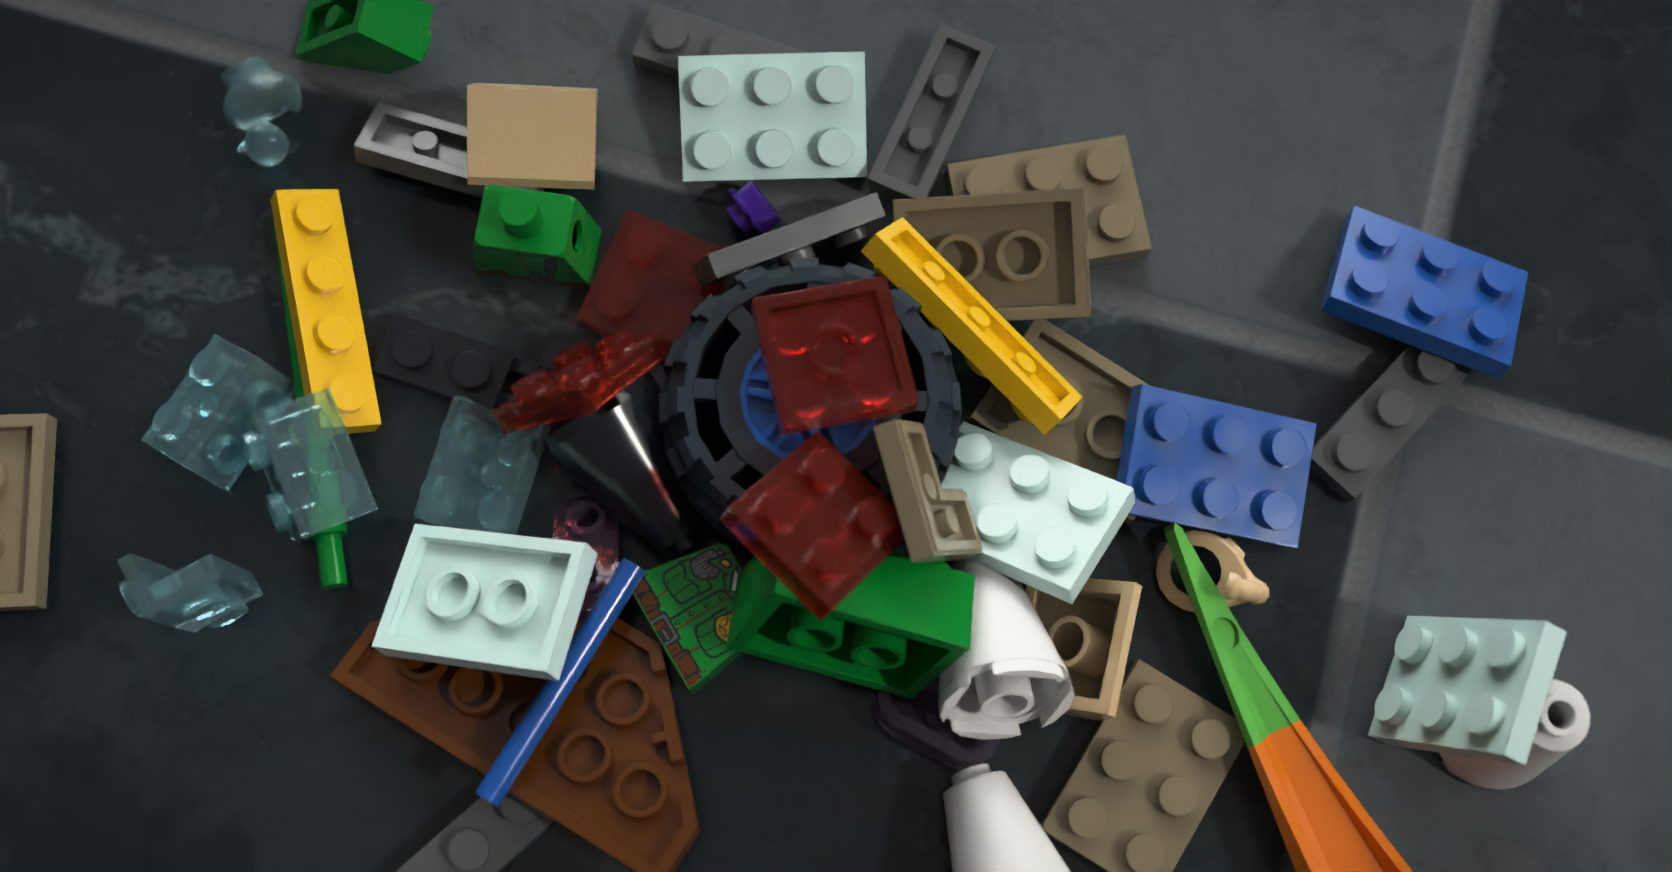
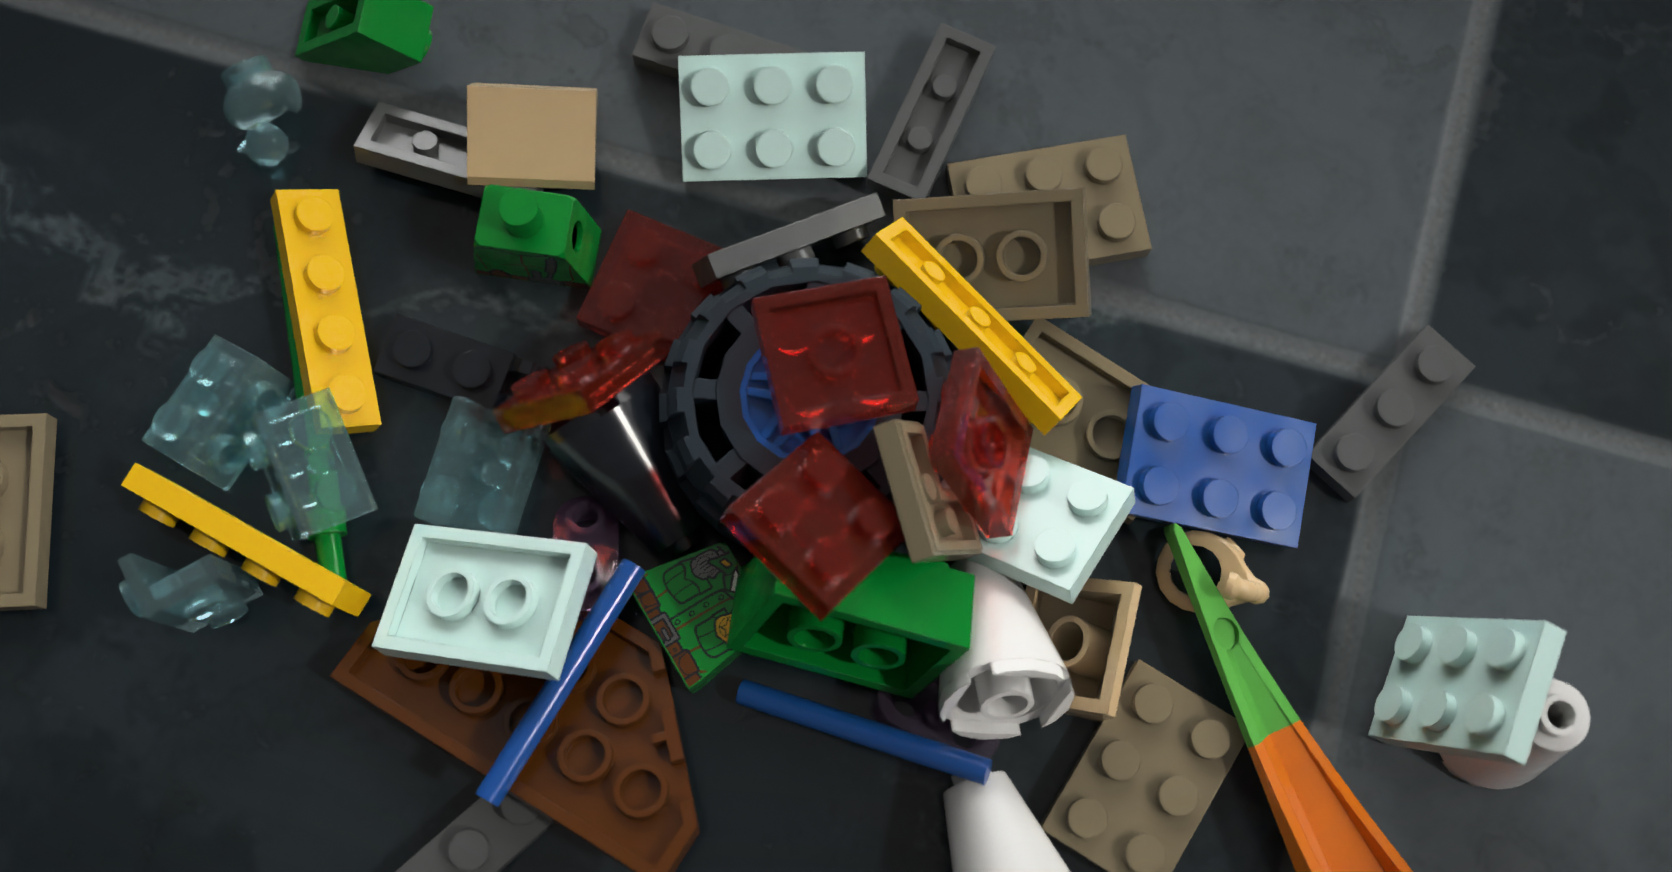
dark purple plate [726,181,782,238] -> none
blue plate [1321,206,1528,379] -> none
none -> yellow plate [121,462,372,618]
none -> blue bar [736,679,993,786]
none -> clear red plate [928,347,1033,539]

